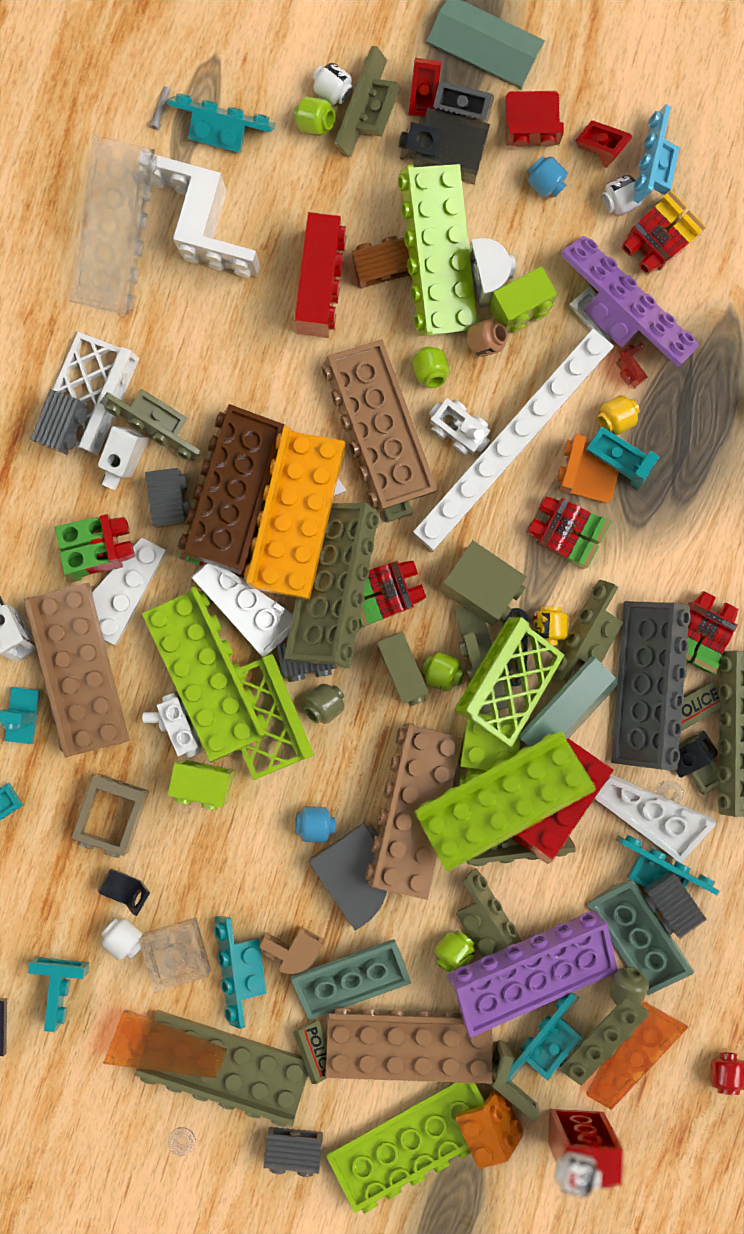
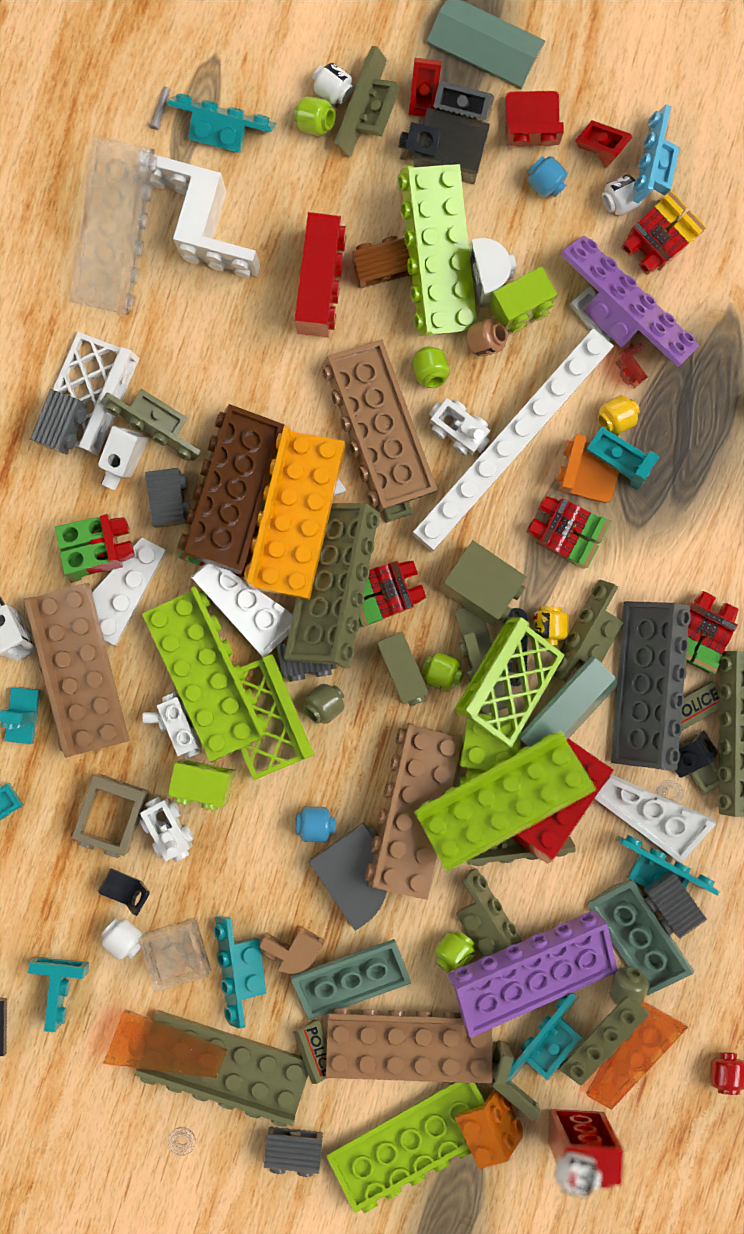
none -> white brick [140,797,194,862]

